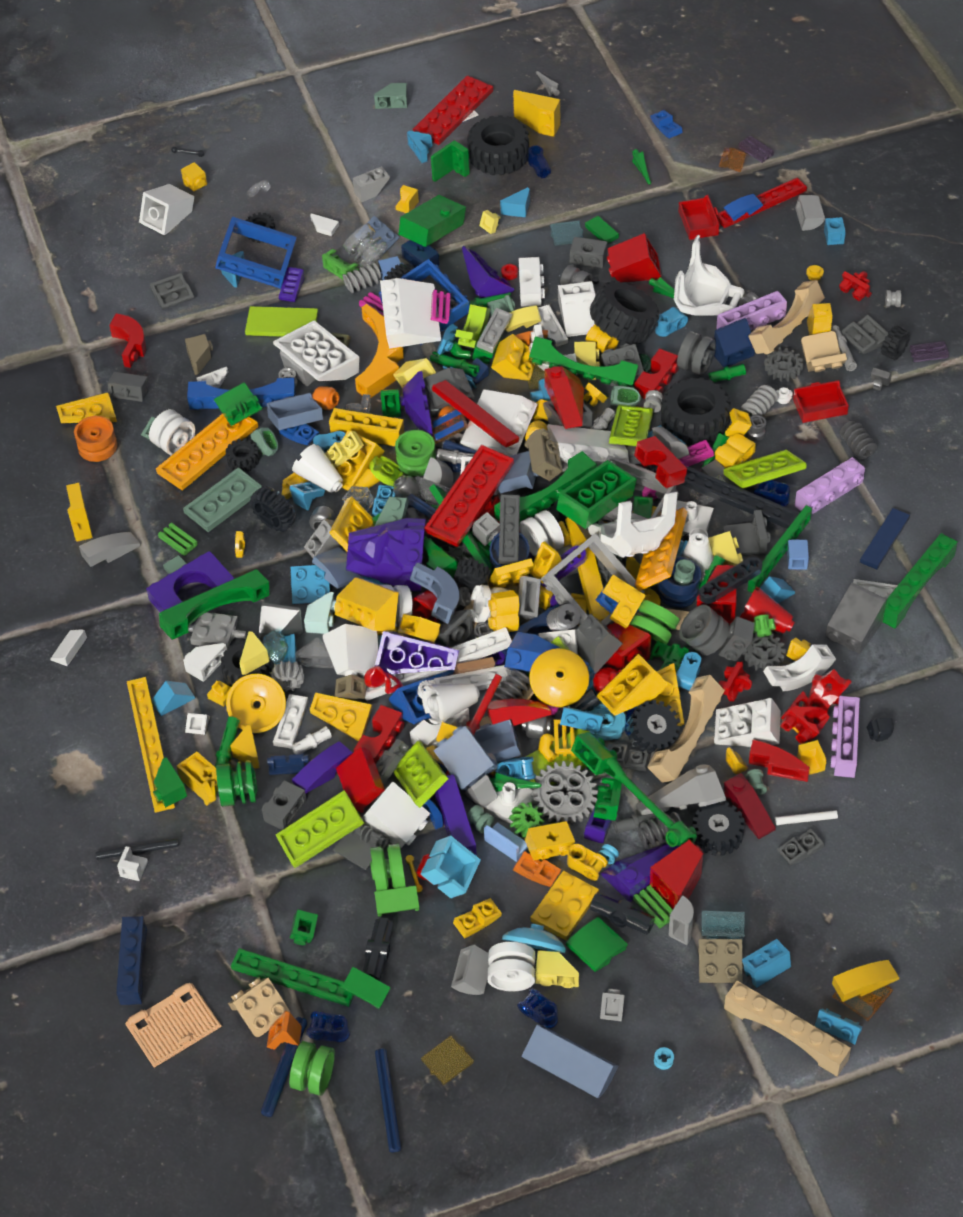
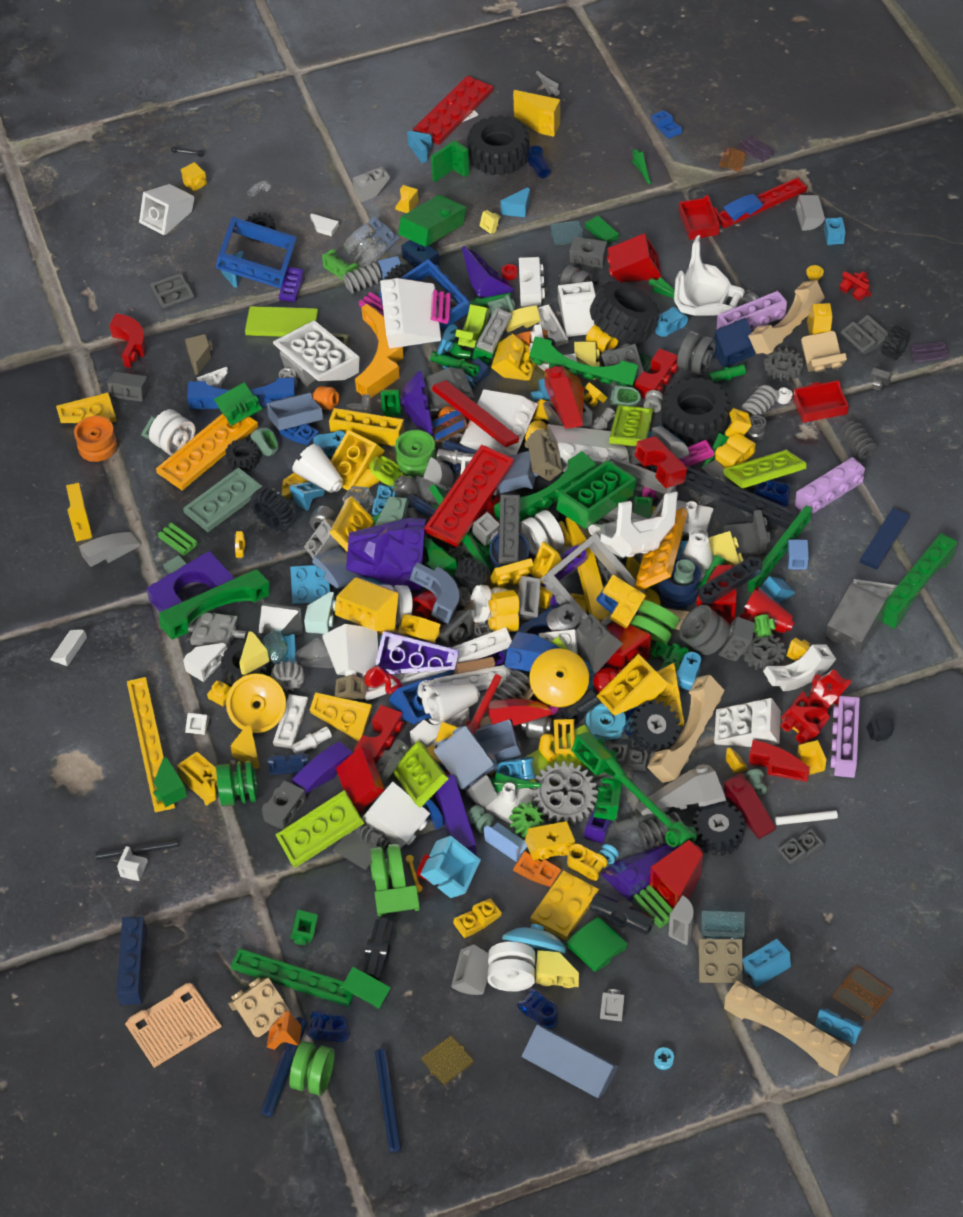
dark azure slope [151,681,195,716] -> none
green pin [214,717,240,768] -> none
light yellow slope [325,431,364,468] -> none
sand green slope [374,83,408,109] -> none
light yellow slope [393,358,436,388] -> none
dark azure hinge [560,706,603,733] -> none
red hips [718,662,752,702] -> none
light grey pin [831,325,857,371] -> none
yellow slope [832,960,899,1002] -> none
light grey wheel [885,290,901,307] -> none

